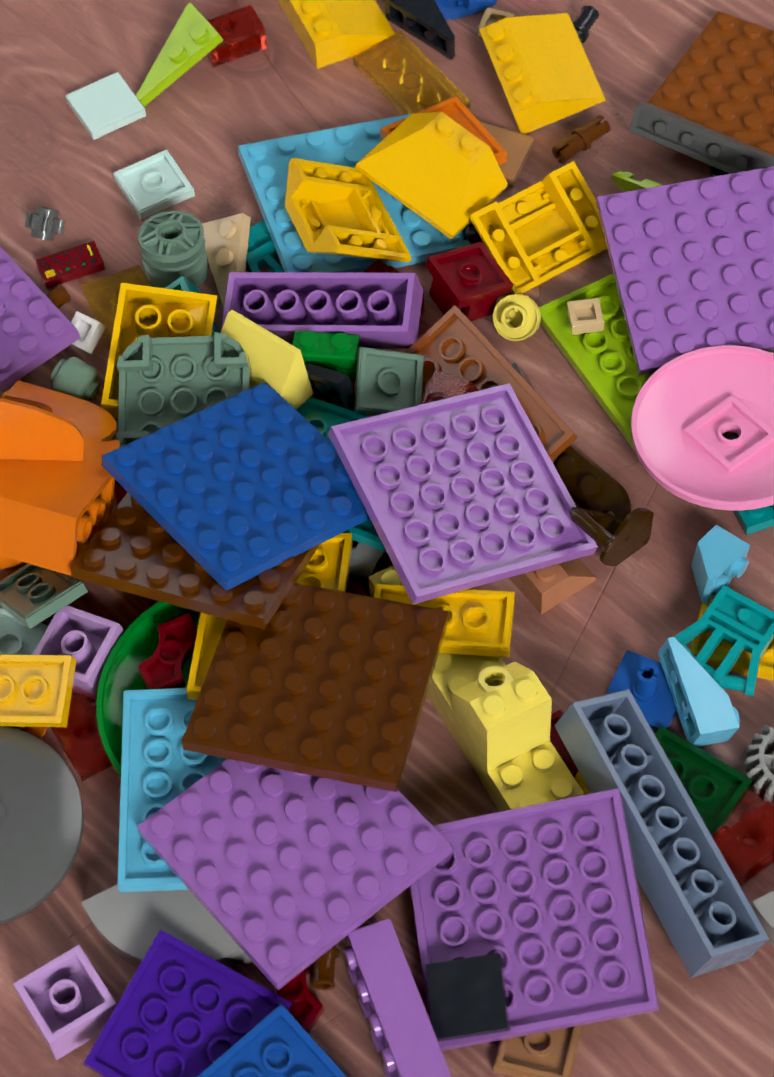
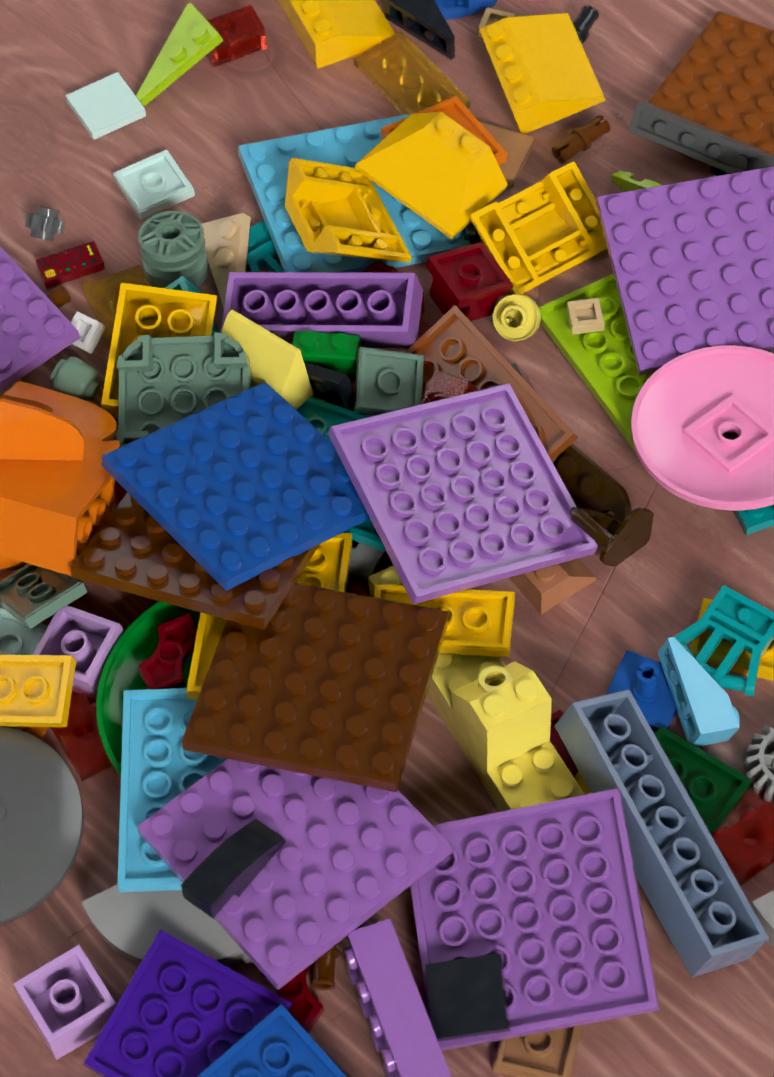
medium azure slope [691,524,750,604] -> none
none -> black slope [181,819,286,919]

